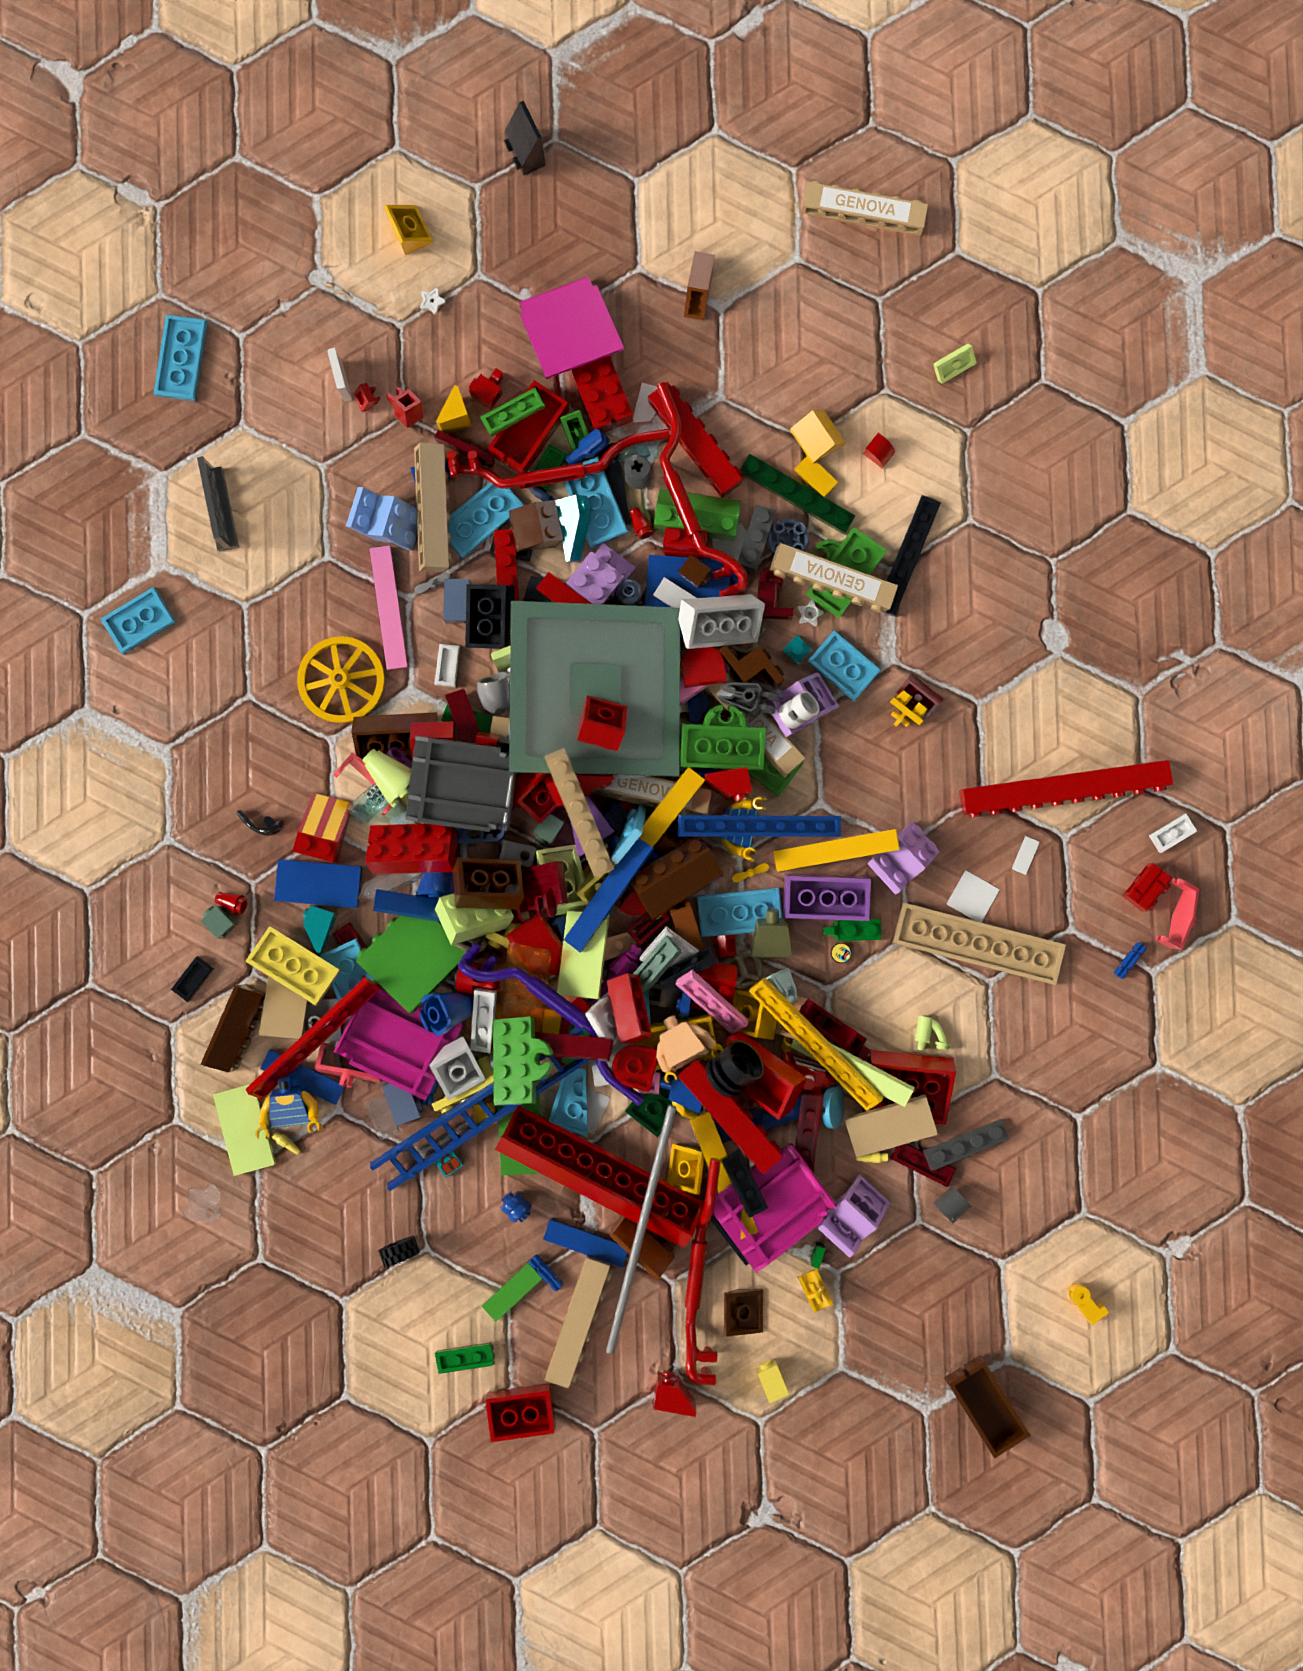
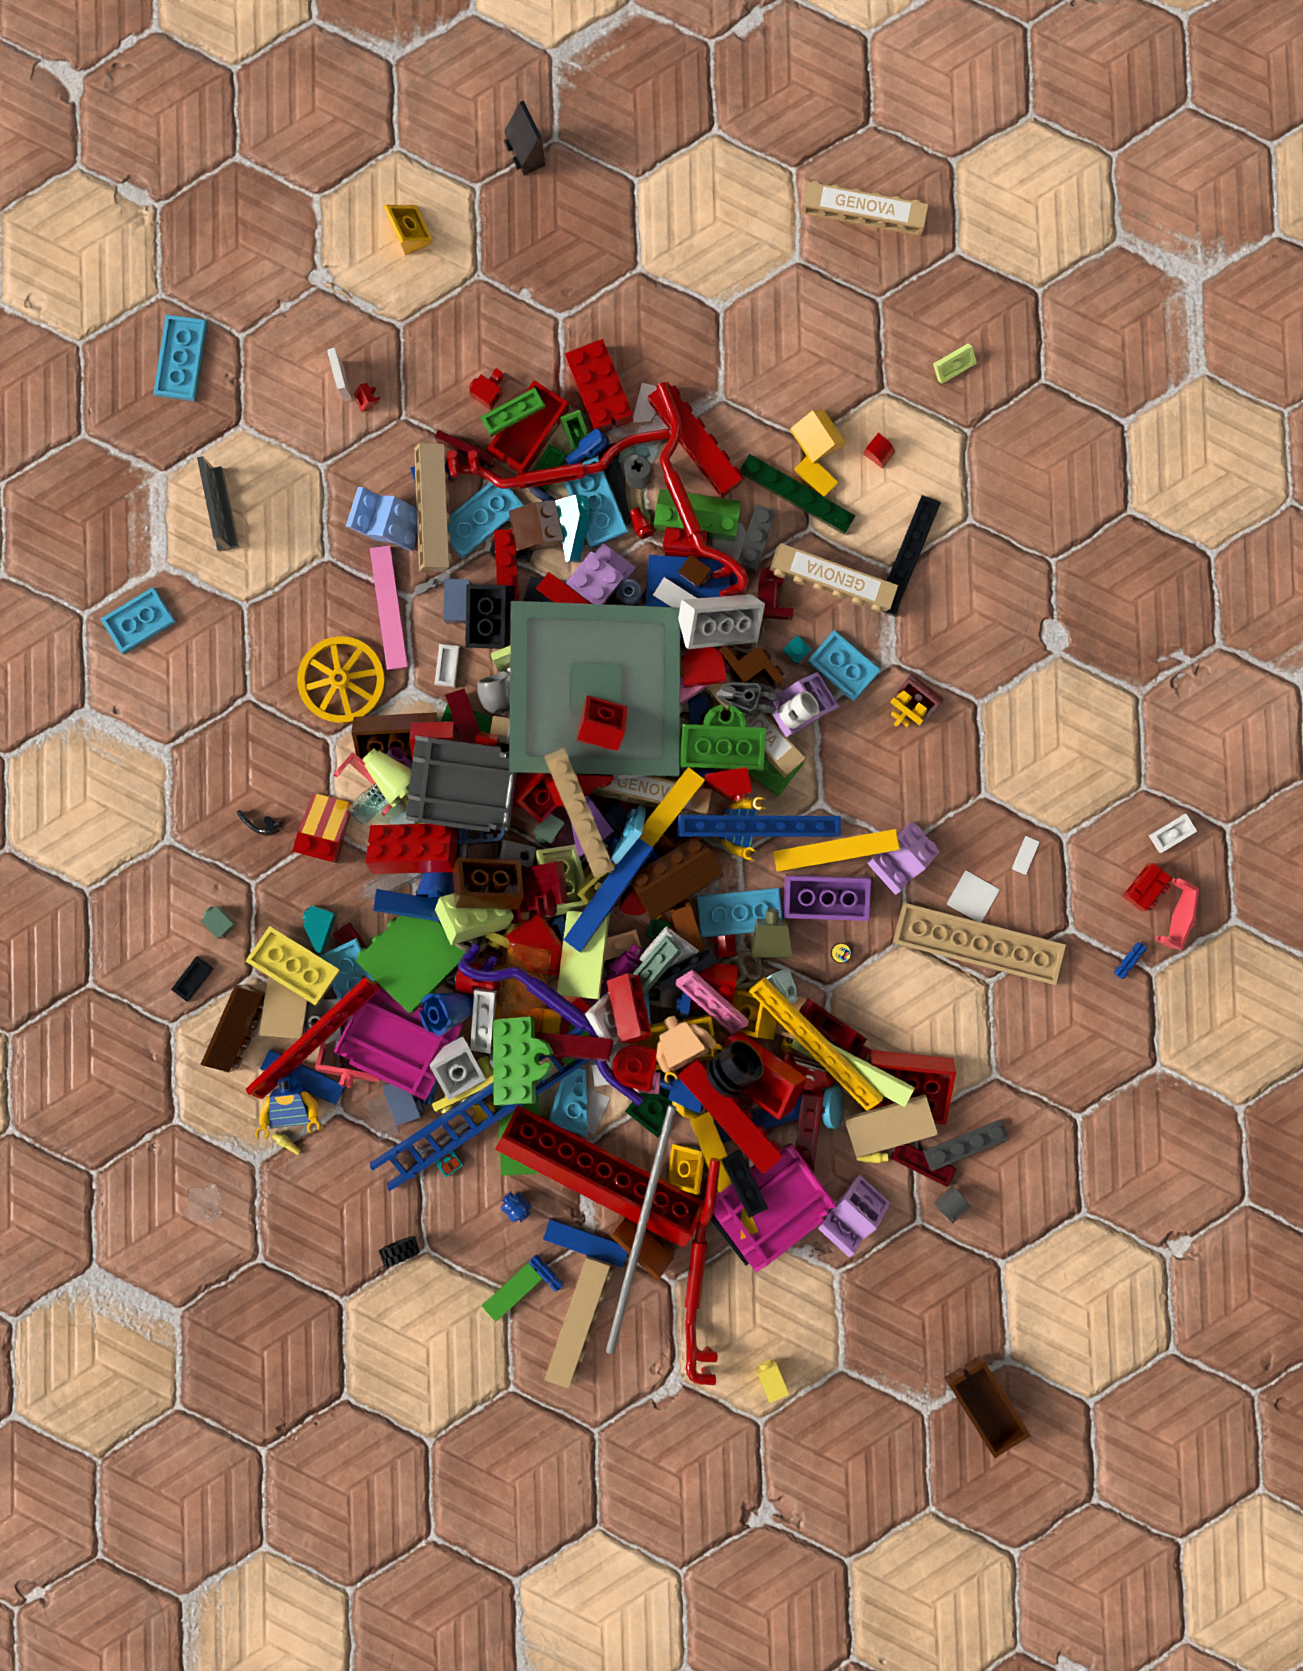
yellowish green tile [213,1084,276,1176] -> none
red cone [215,892,248,915] -> none
blue tile [274,859,362,908] -> none
red brick [386,387,424,428] -> none
white plate [420,288,446,315] -> none
green hinge [435,1342,495,1374] -> none
yellow slope [436,385,472,434] -> none
red brick [485,1384,556,1442] -> none
dark pink piece [519,276,624,379] -> none
dark red tile [626,912,671,946] -> none
red slope [653,1371,697,1417] -> none
dark orange slope [684,251,715,320] -> none
reddish brown slope [724,1289,763,1337] -> none
yellow piece [732,863,769,883] -> none
sand blue tile [767,519,809,555] -> none
white plate [798,600,824,626] -> none
yellow hips [798,1268,833,1313] -> none
bright green plate [806,527,887,618] -> none
green tile [810,1242,826,1269] -> none
green hinge [823,919,881,941] -> none
yellowish green plant [915,1016,951,1051] -> none
red brick [959,760,1173,818] -> none
yellow leg [1068,1283,1109,1325] -> none

